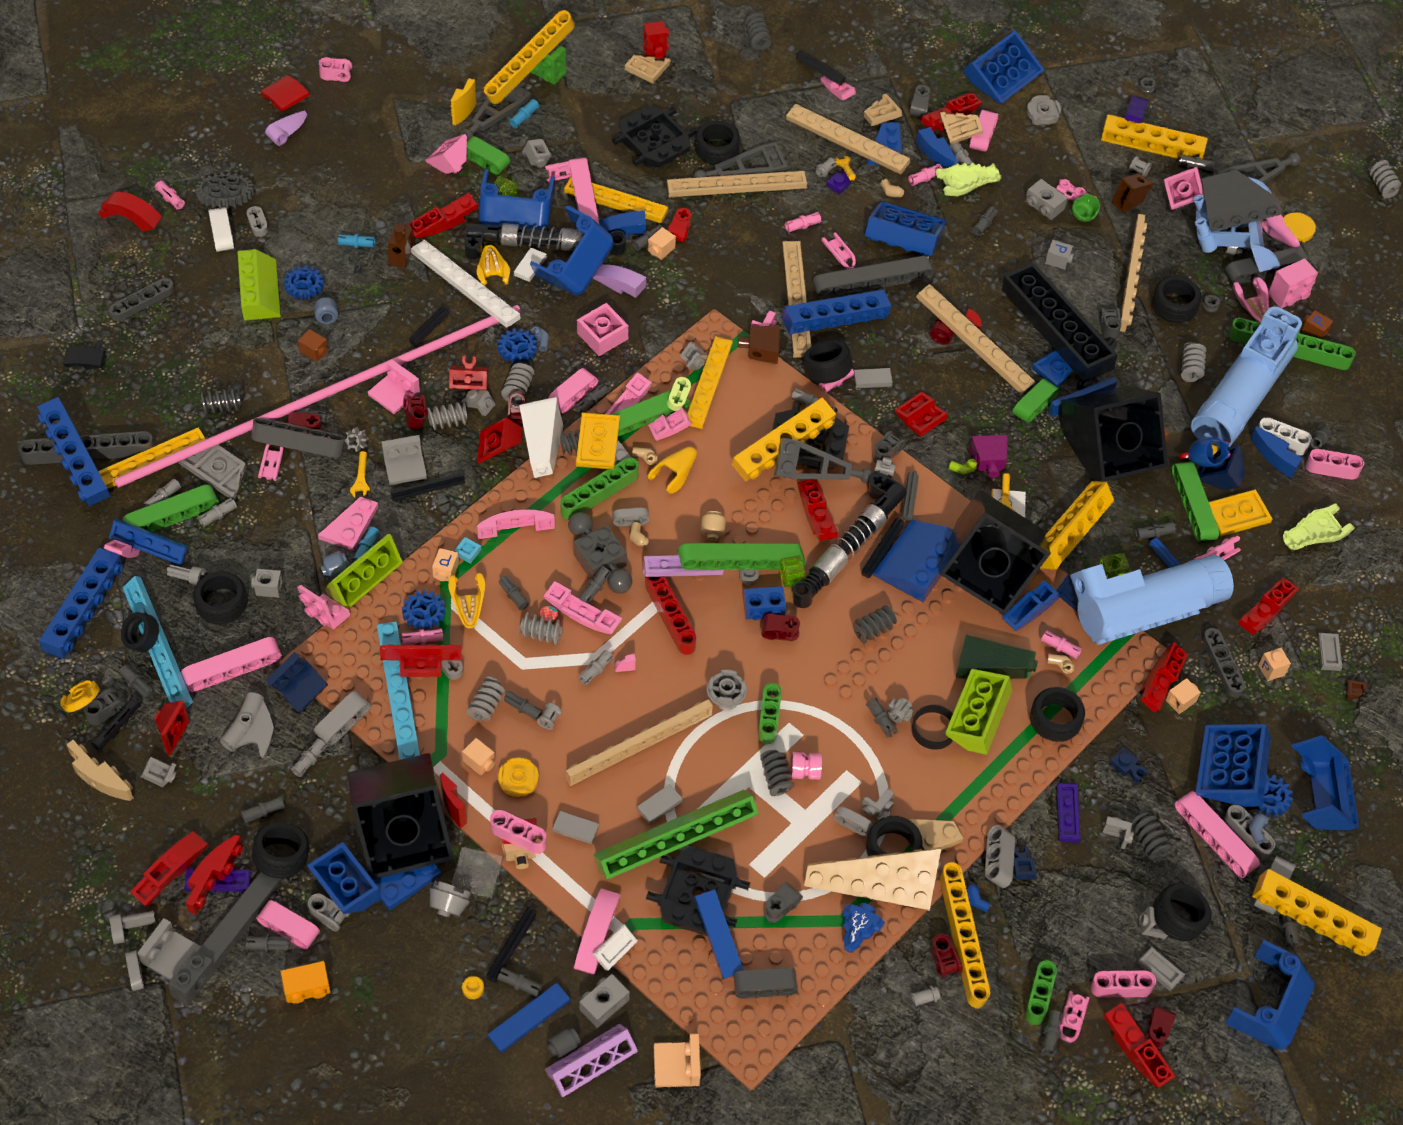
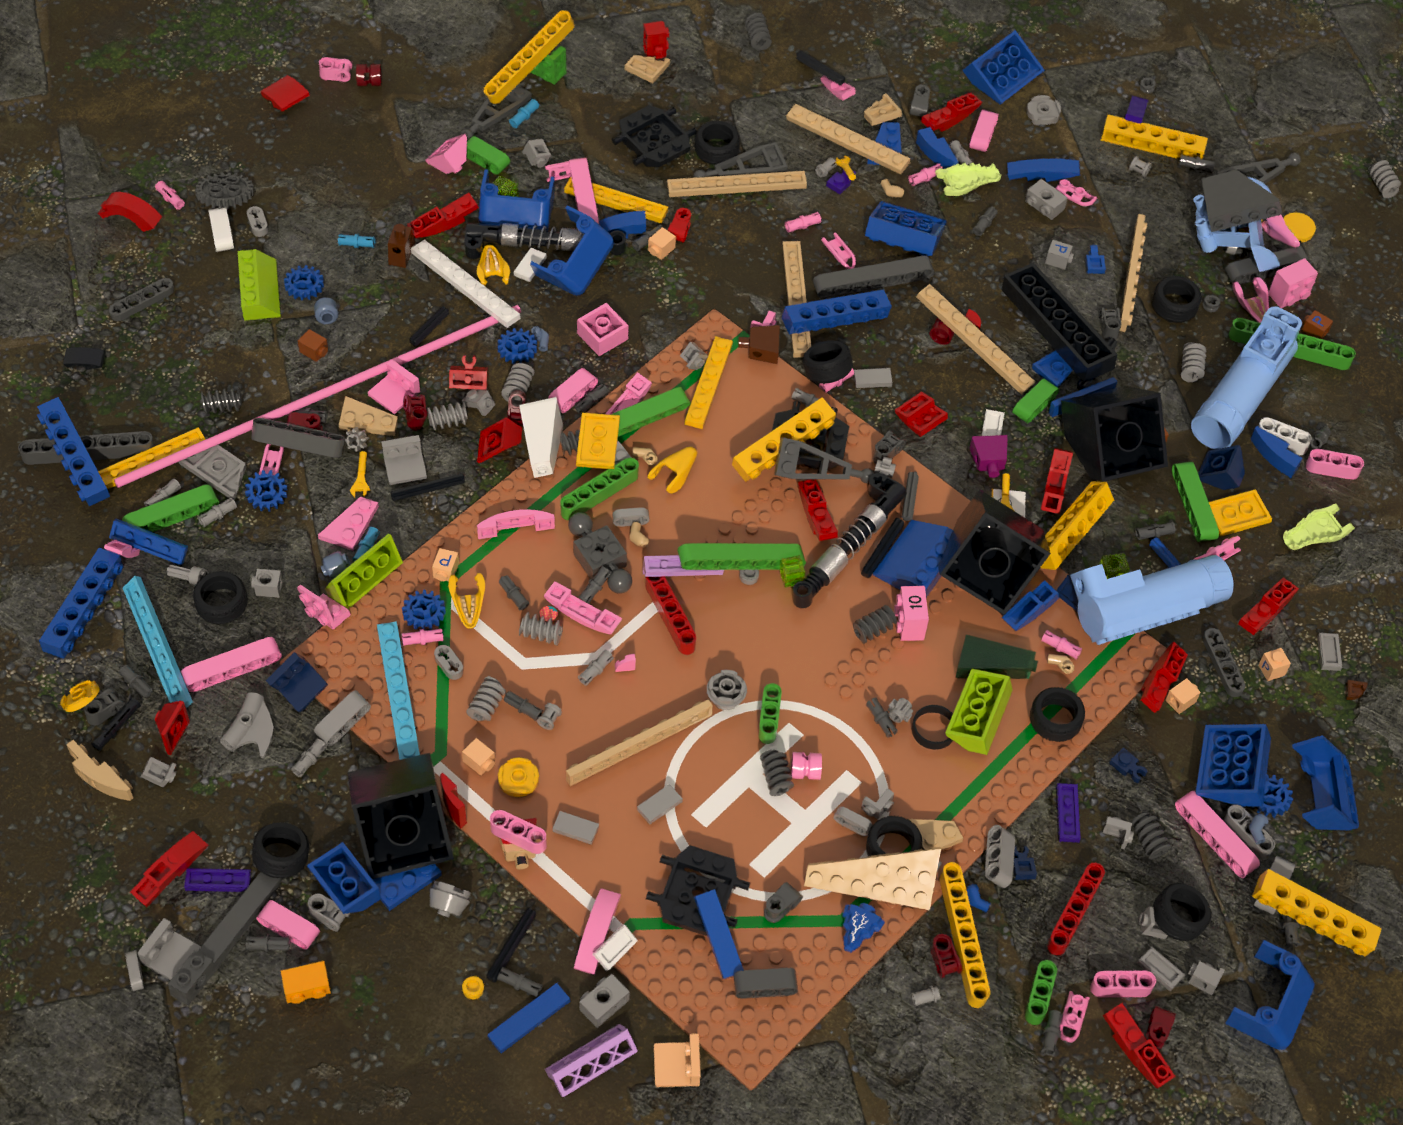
light grey piece [109,911,155,944] -> none
black tyre [121,612,159,652] -> none
red slope [186,835,243,915] -> none
dark grey pin [240,796,285,824] -> none
lavender piece [265,111,307,146] -> none
red bracket [380,644,462,677] -> none
yellow slope [451,79,477,126] -> none
clear slope [452,847,504,898] -> none
medium azure plate [454,537,481,564] -> none
dark grey brick [546,1027,581,1058] -> none
lavender slope [593,264,646,298] -> none
bright green brick [593,790,758,880] -> none
bright pink slope [648,408,692,440] -> none
yellowish green beam [667,377,691,411] -> none
tan head [700,511,726,541] -> none
blue brick [743,586,786,620] -> none
dark red piece [761,614,800,641] -> none
tan wing [940,112,983,144] -> none
lime arm [948,459,977,475] -> none
bright green hair [1072,194,1100,222] -> none
reddish brown torso [1112,174,1153,213] -> none
bright pink slope [1164,167,1205,210] -> none
blue piece [1179,437,1231,467] -> none
none -> blue gear [245,470,288,512]
none -> tan wing [339,396,398,436]
none -> dark red wheel [356,64,382,86]
none -> bright pink brick [894,586,929,641]
none -> white tile [982,409,1004,436]
none -> blue slope [1007,159,1080,182]
none -> red arch [1041,448,1073,514]
none -> red beam [1047,863,1105,956]
none -> blue plate [1085,245,1106,274]
none -> light grey brick [1188,961,1225,995]

